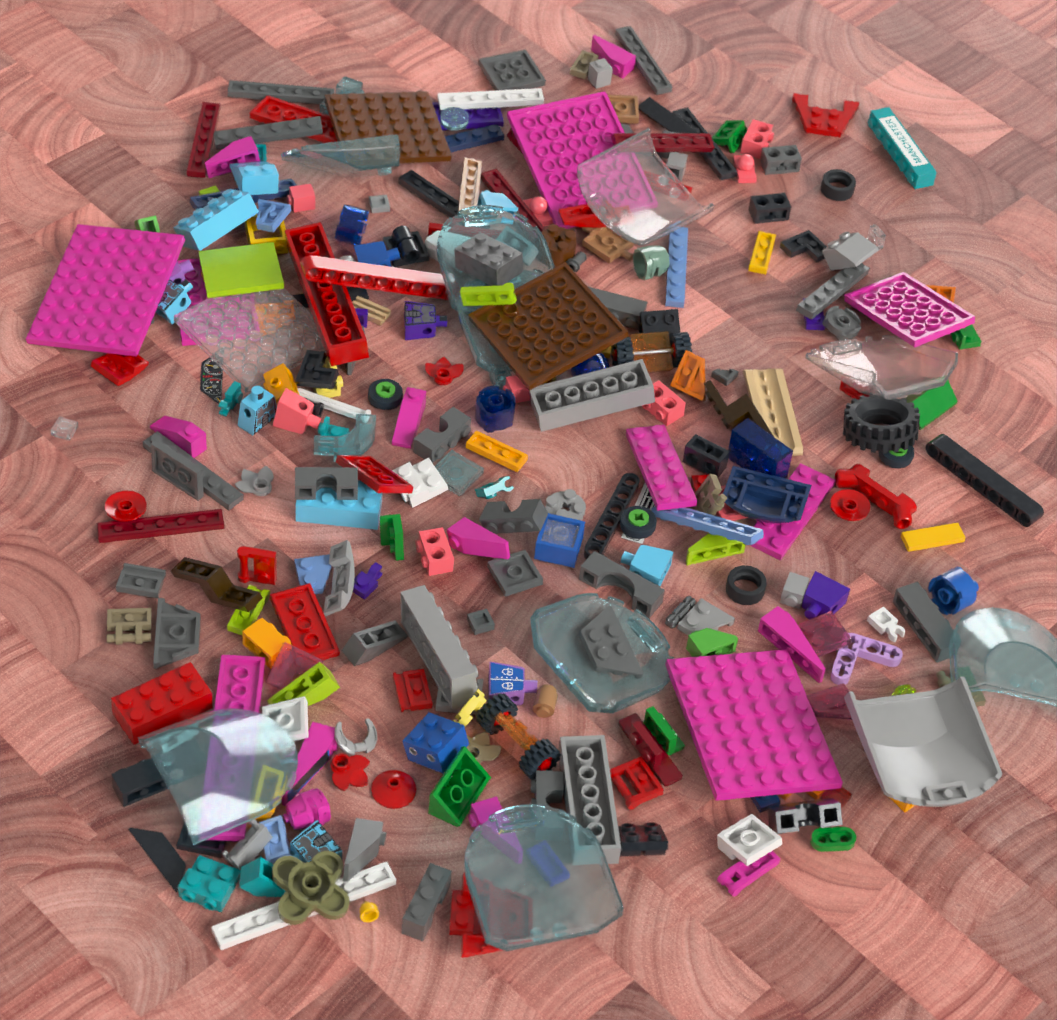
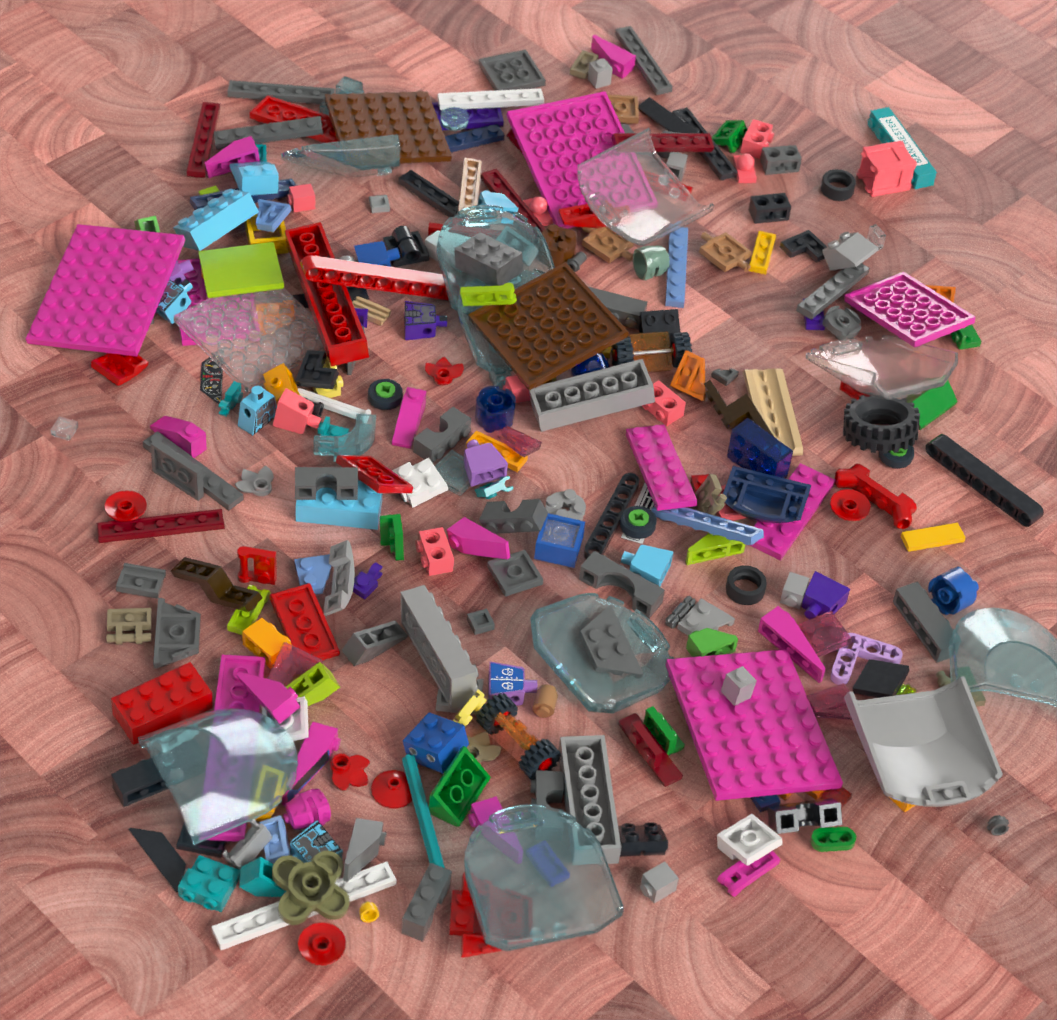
light grey piece [334,718,377,755] -> none
clear blue brick [335,204,370,246] -> none
red plate [393,669,432,713] -> none
red plate [610,757,664,810] -> none
black brick [682,434,730,478] -> none
red wing [792,93,860,138] -> none
white plate [867,607,905,642] -> none
none -> dark pink slope [236,672,300,724]
none -> red dish [298,922,346,966]
none -> teal axle [402,754,445,868]
none -> medium lavender torso [463,440,508,487]
none -> clear pink wing [497,426,542,457]
none -> light grey brick [640,862,679,903]
none -> medium nougat plate [699,231,752,272]
none -> light grey brick [721,666,757,706]
none -> black tile [853,659,910,698]
none -> coral container [856,141,917,197]
none -> dark grey plate [987,815,1009,836]

